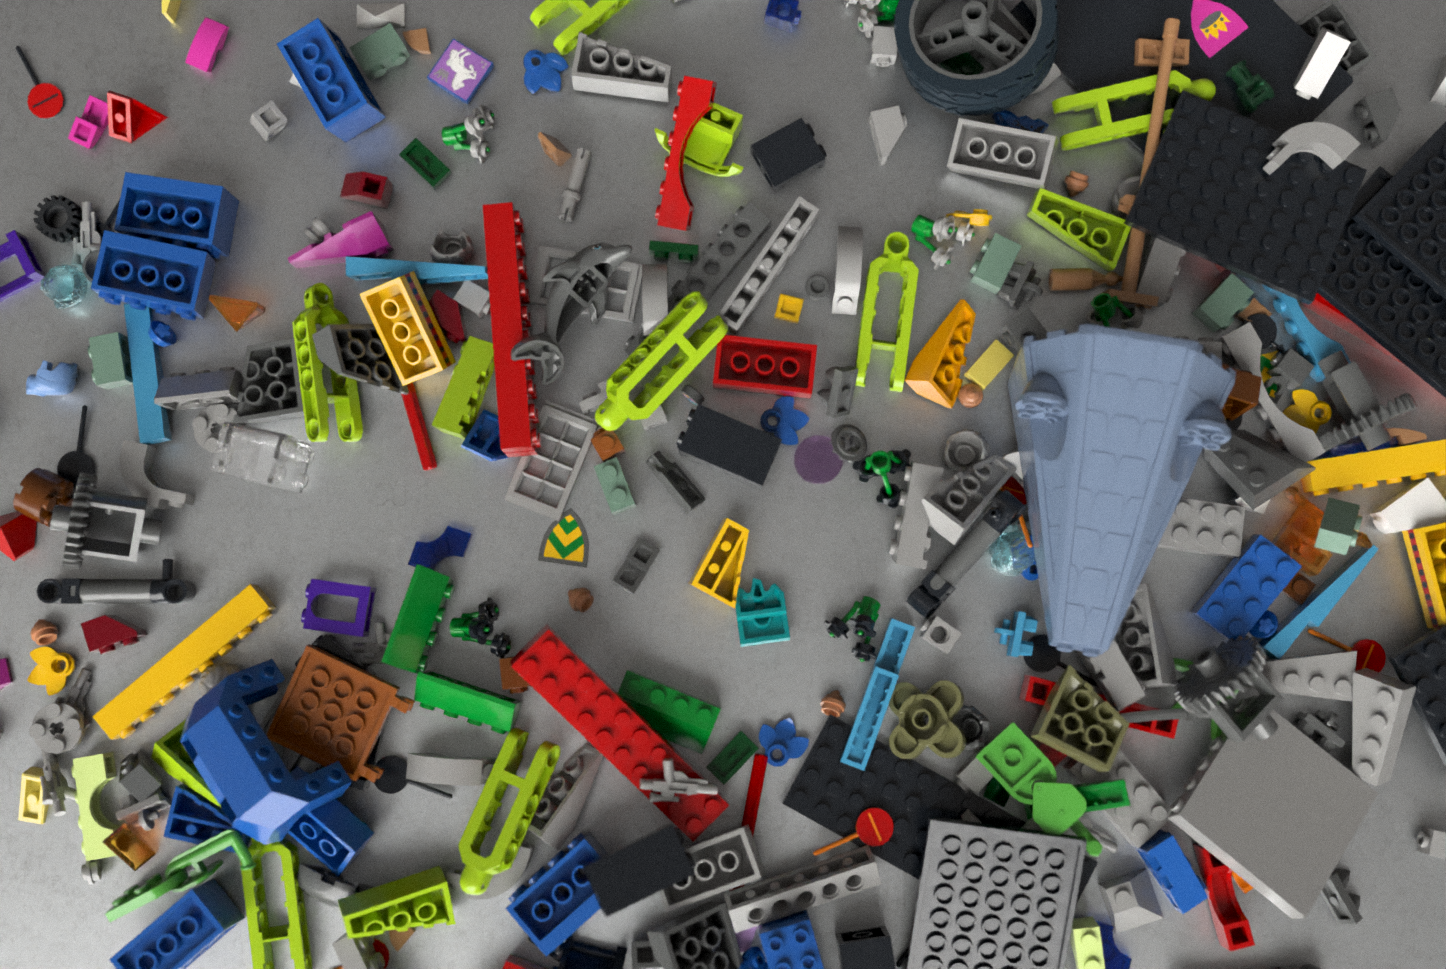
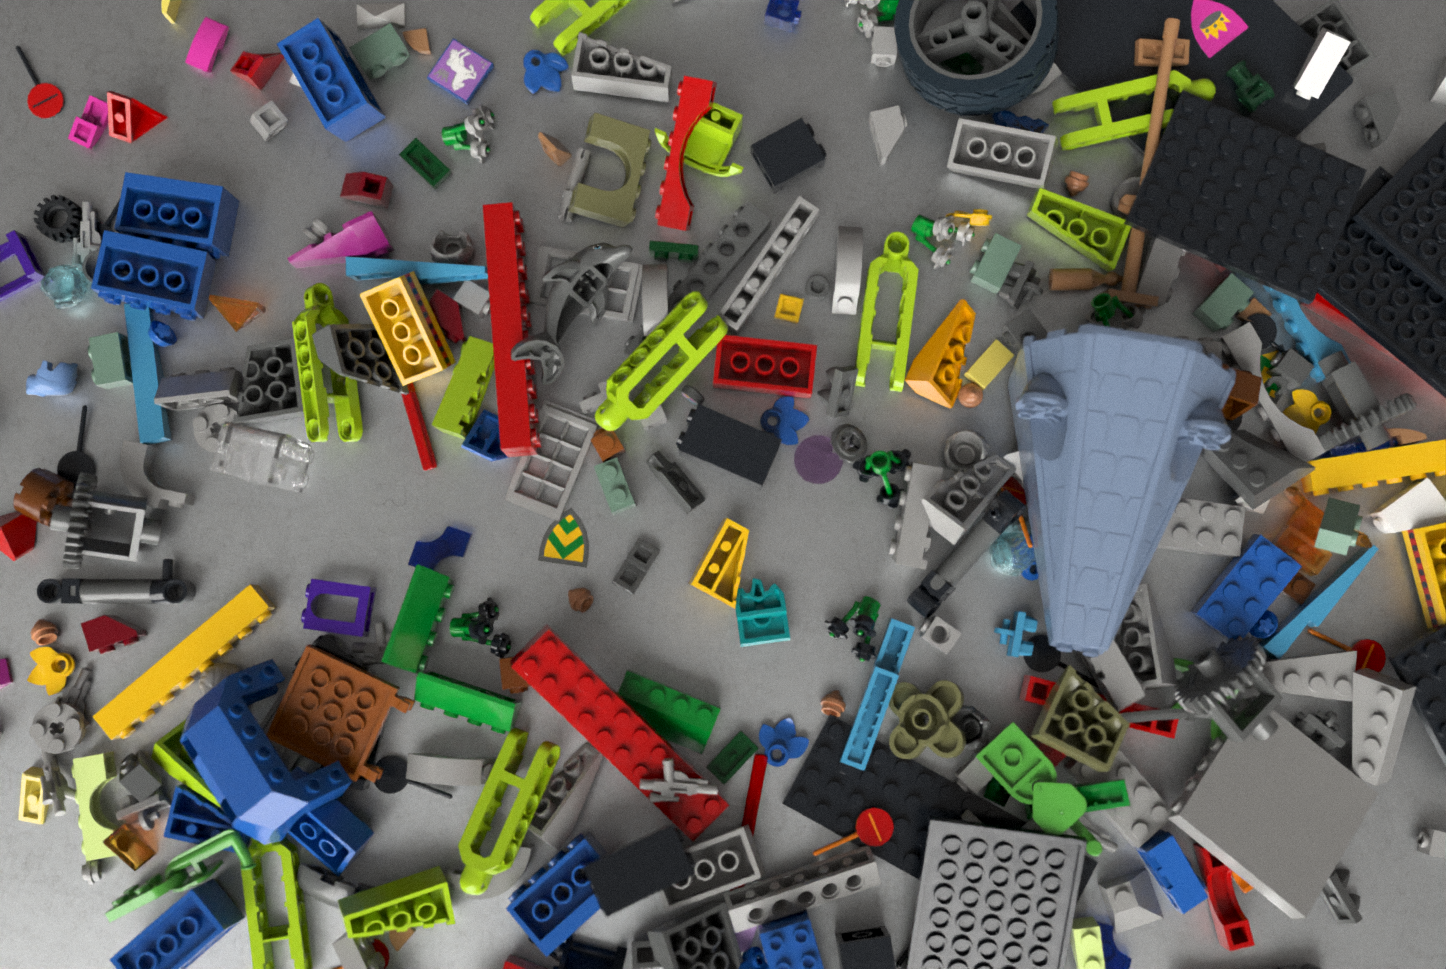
light grey arch [1262,122,1361,175] -> none
none -> red slope [230,51,284,91]
none -> olive arch [568,112,652,228]

